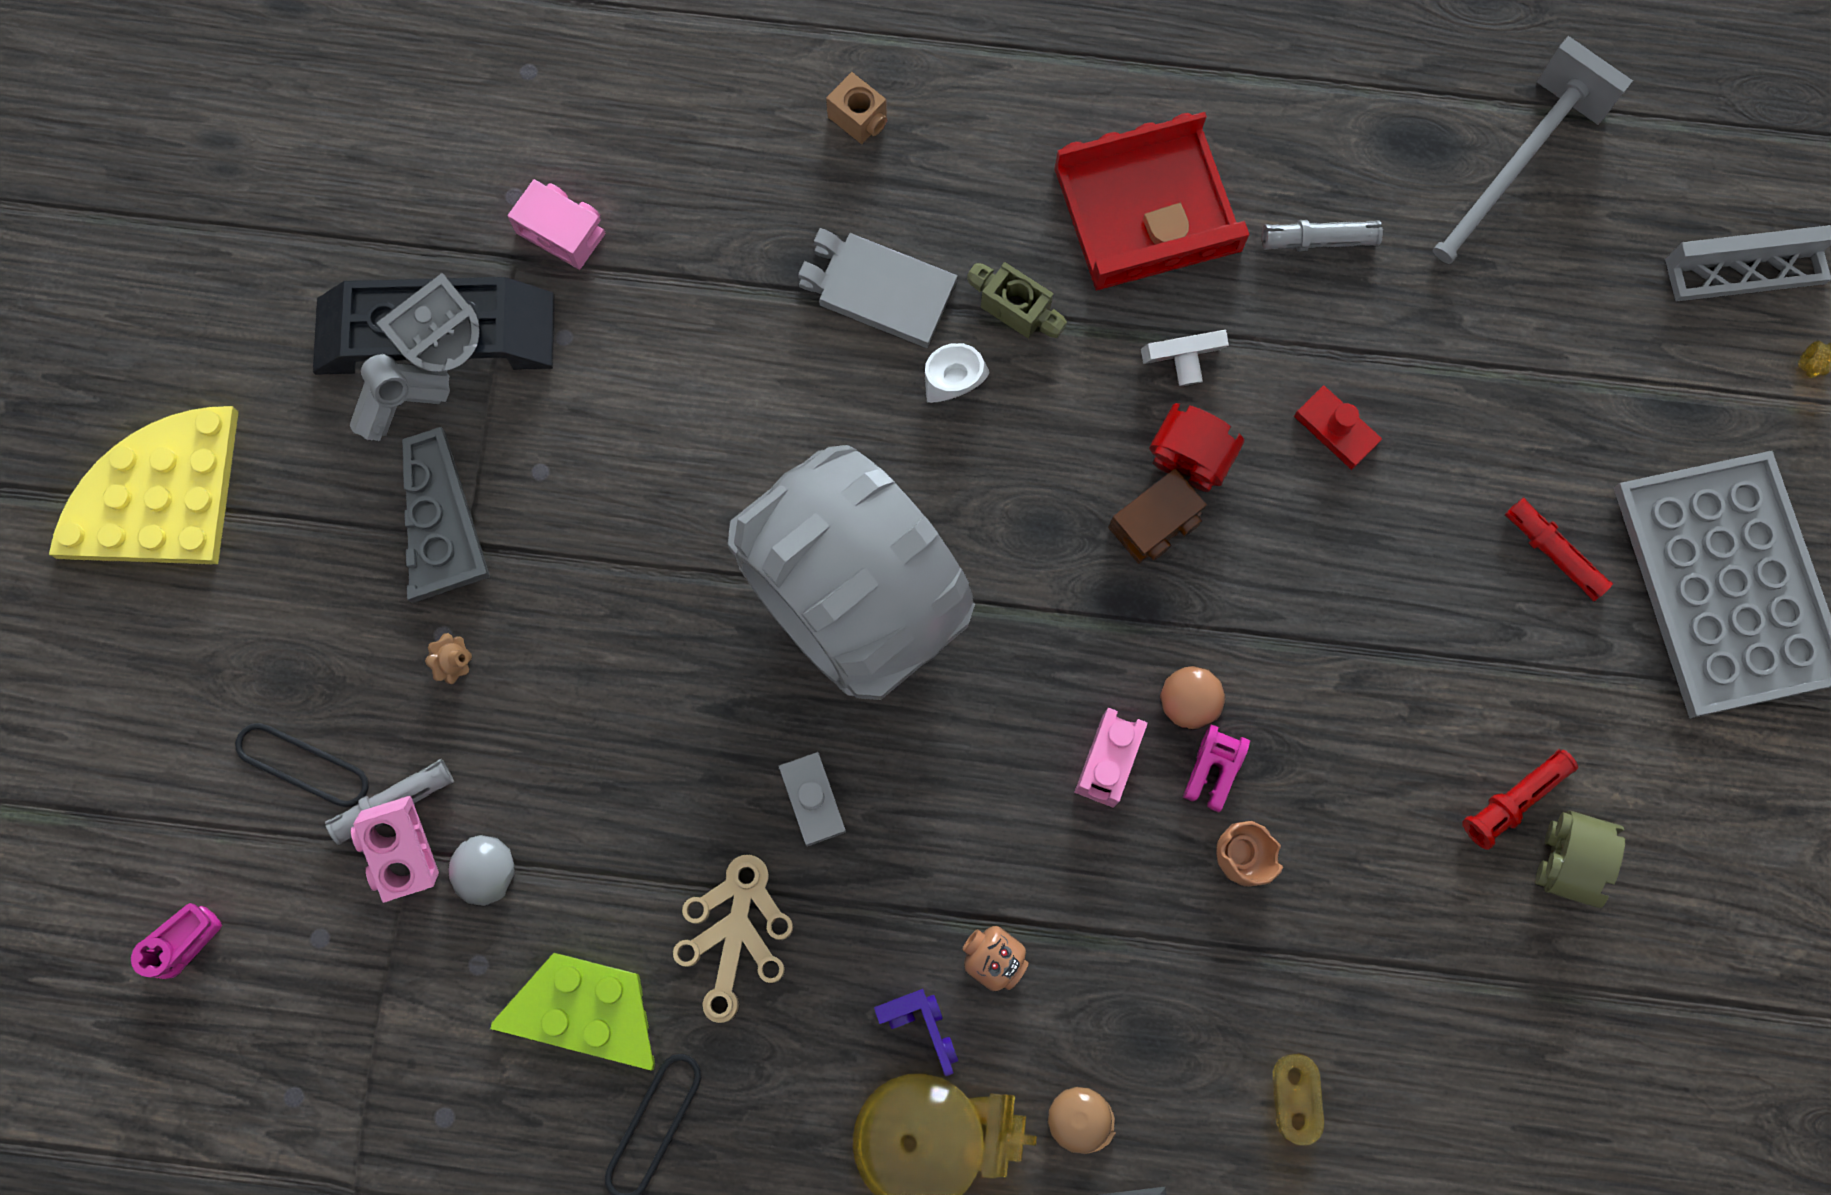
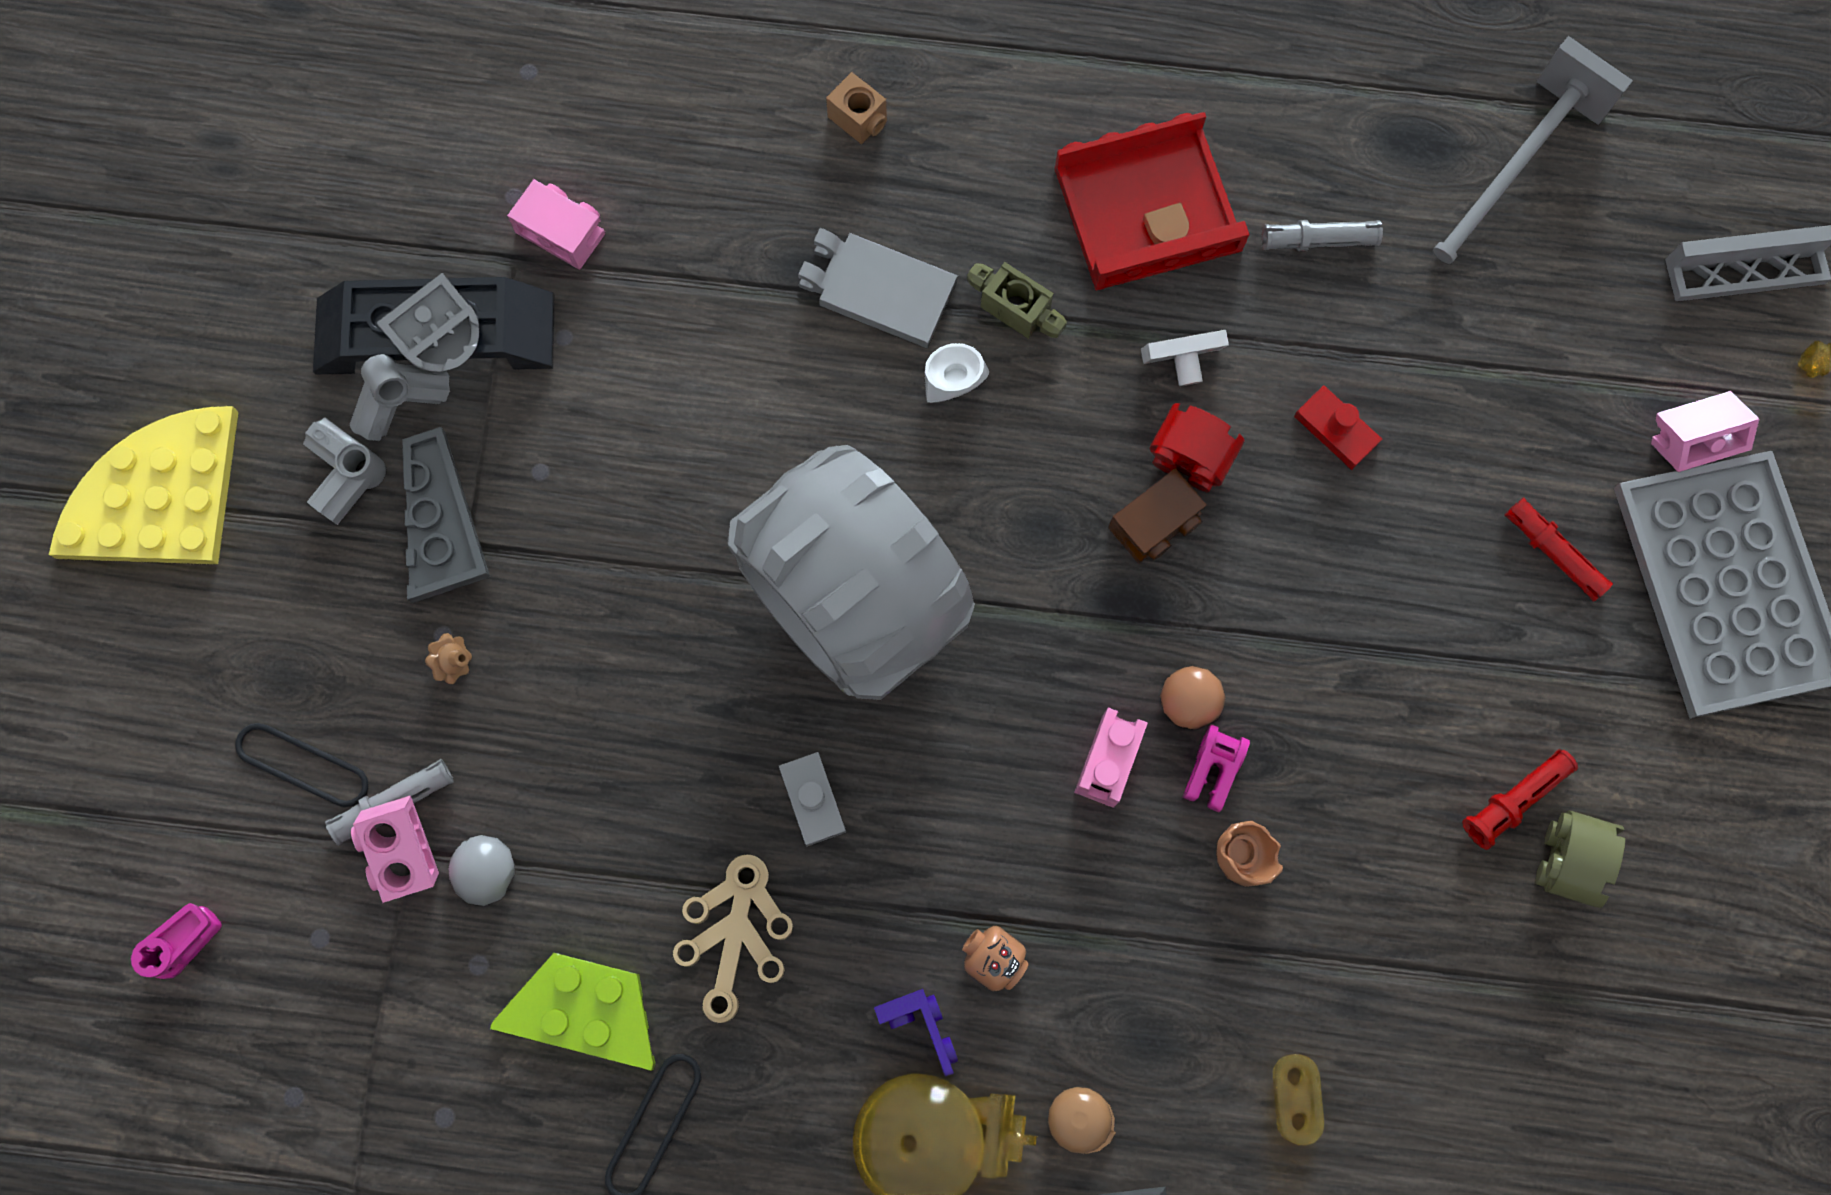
none -> light grey piece [303,417,386,525]
none -> bright pink brick [1651,391,1759,472]

